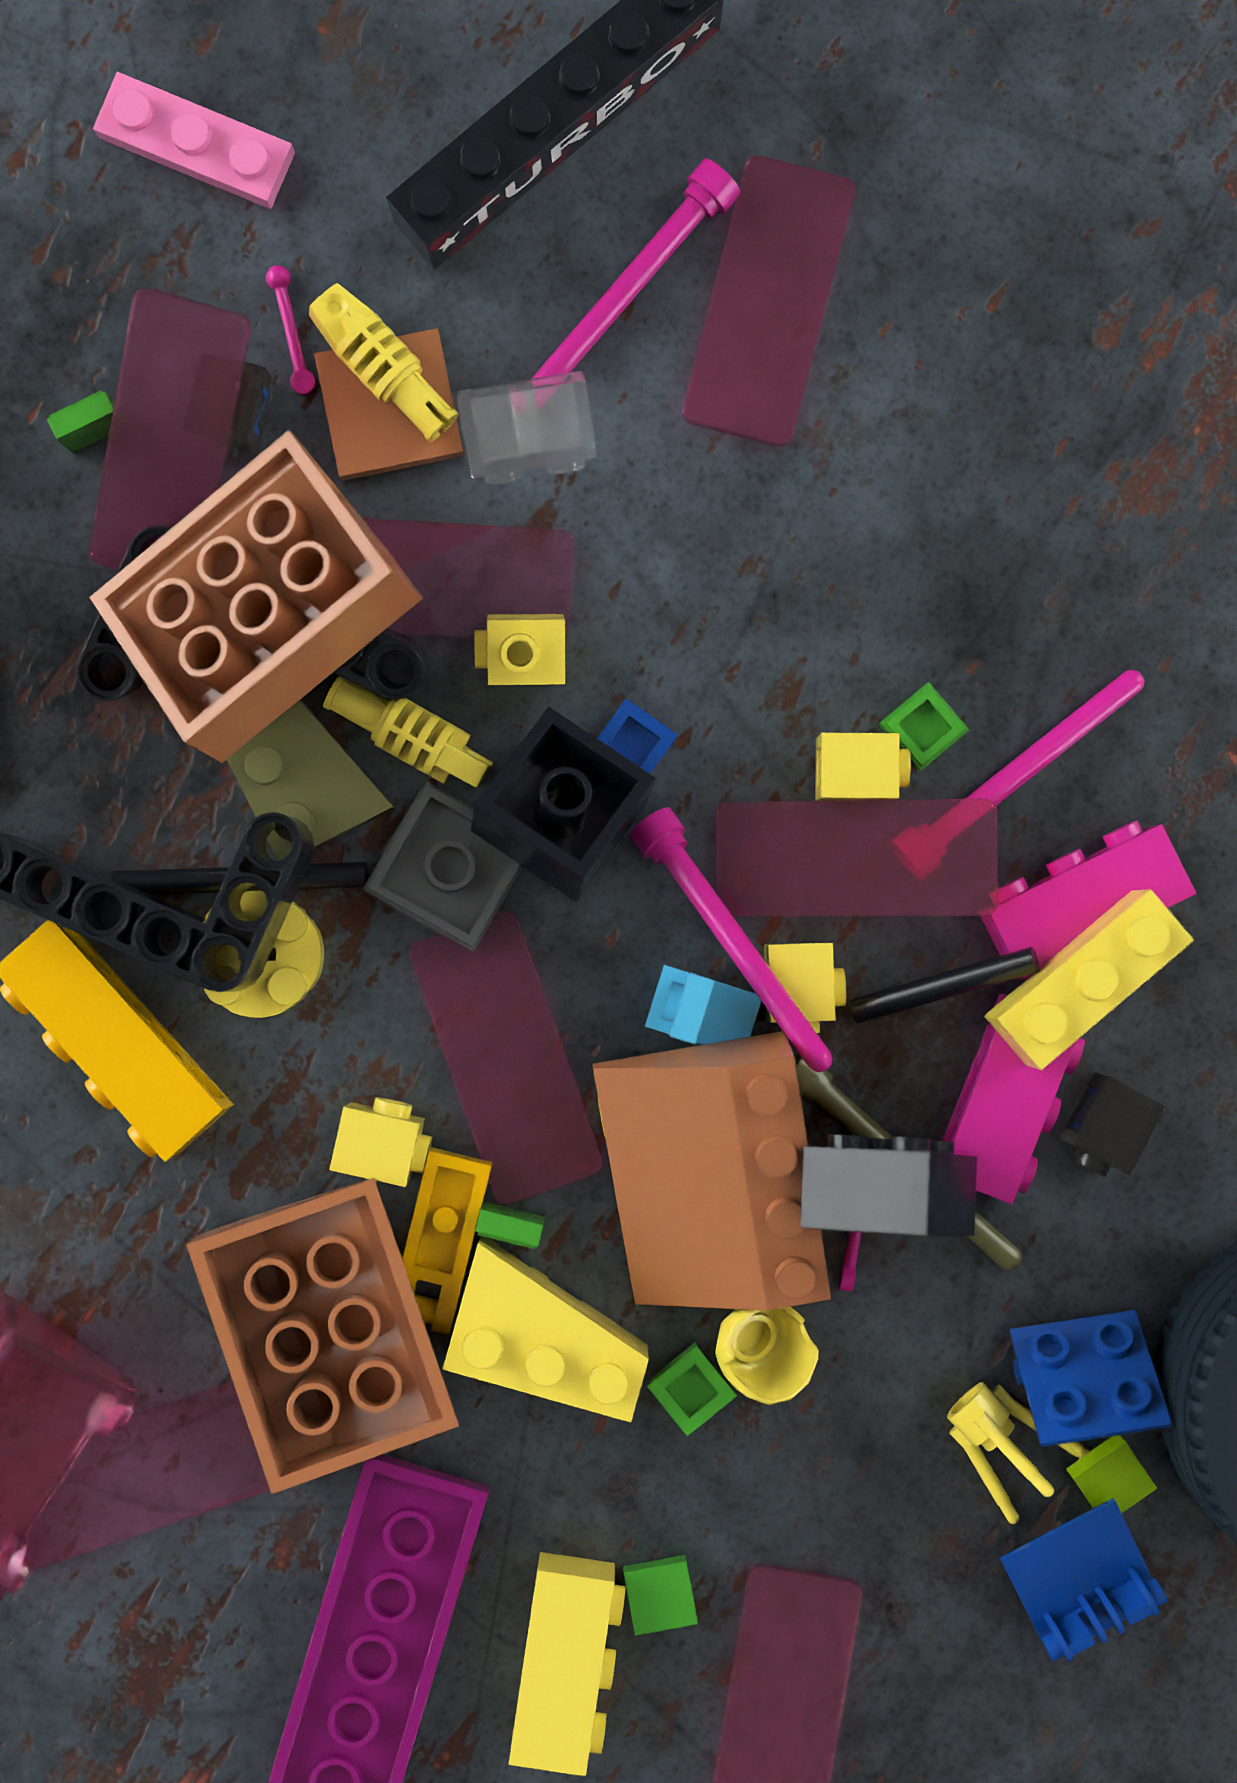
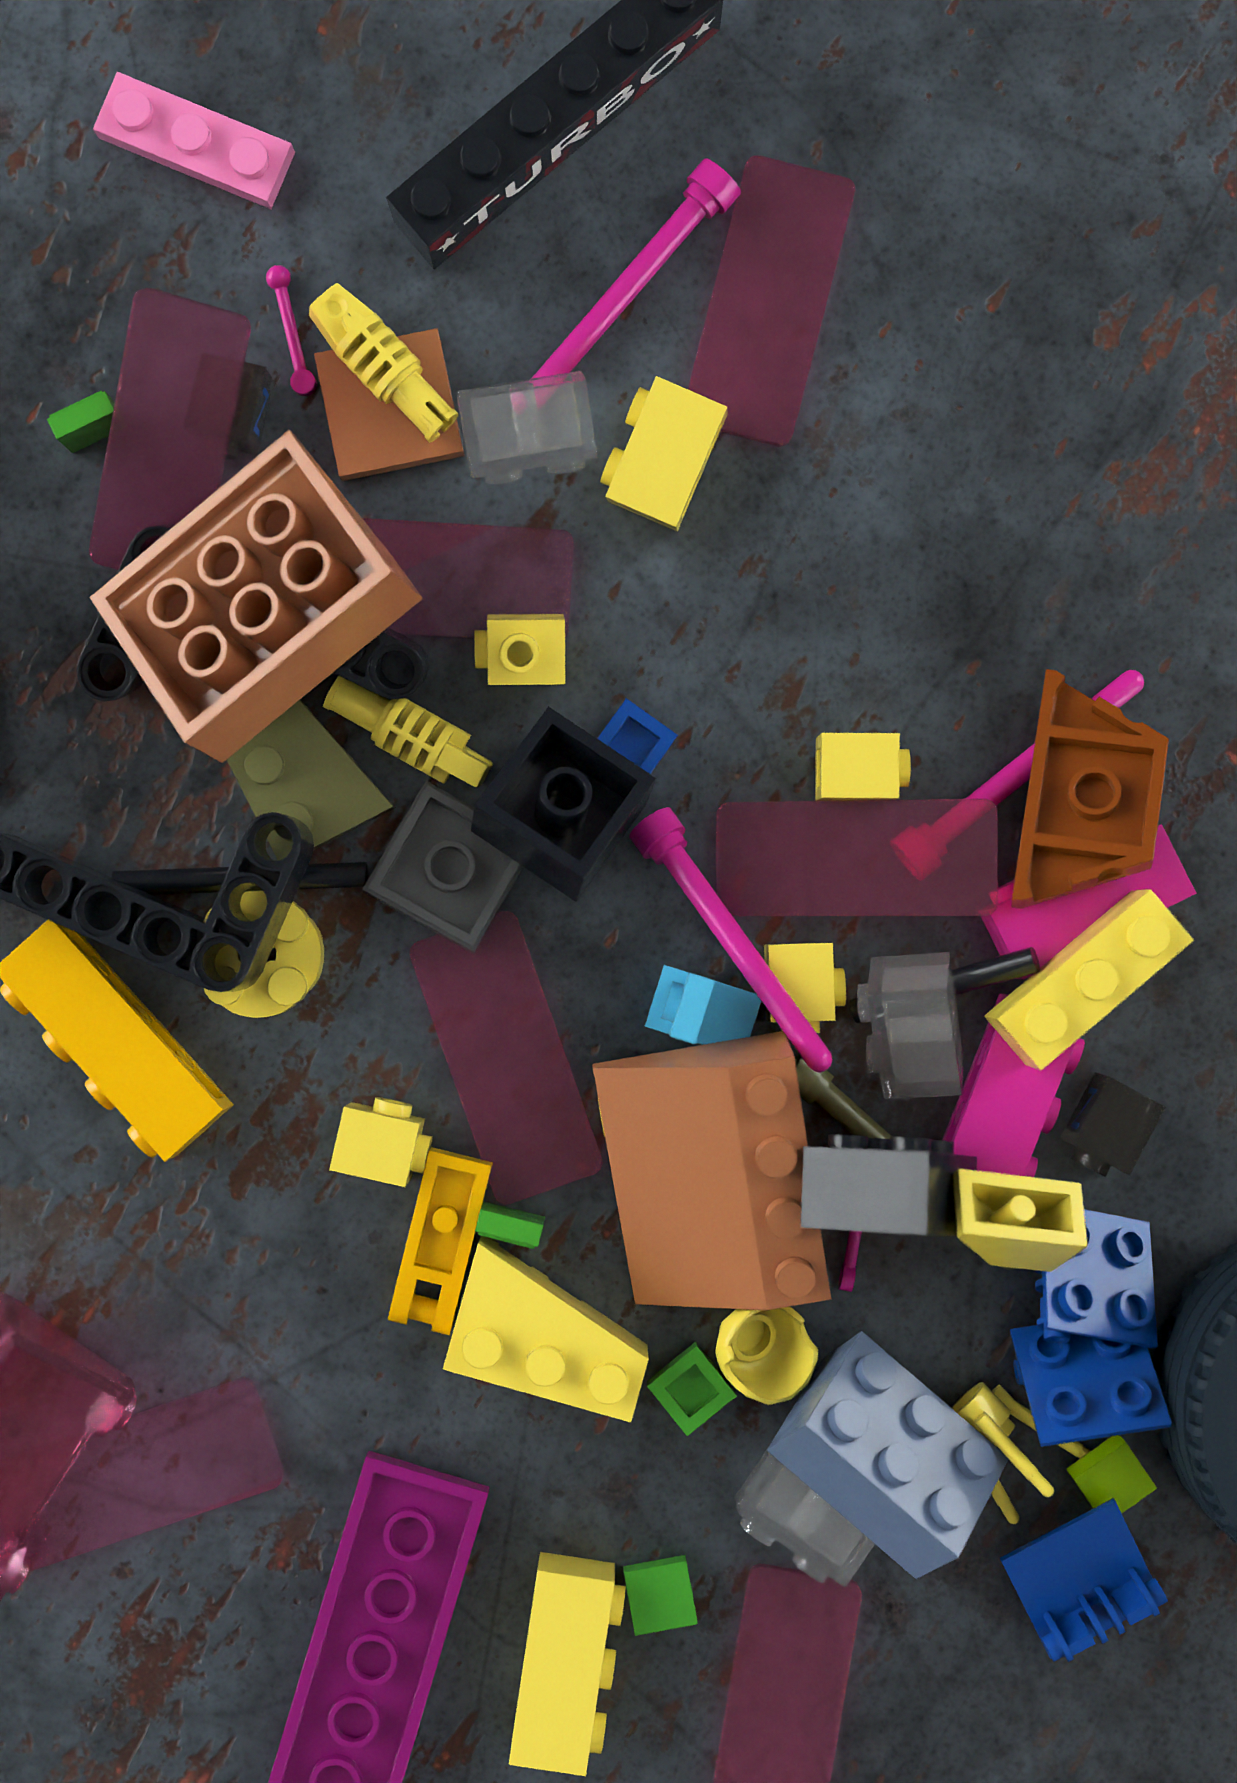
nougat slope [186,1178,459,1494] -> none
bright green tile [878,682,969,772] -> none
none -> light yellow brick [600,376,728,532]
none -> clear brick [735,1450,875,1587]
none -> sand blue brick [767,1331,1009,1579]
none -> clear brick [857,952,964,1099]
none -> light yellow slope [953,1169,1087,1272]
none -> dark orange wing [1011,669,1169,909]
none -> hinge [1035,1209,1158,1348]

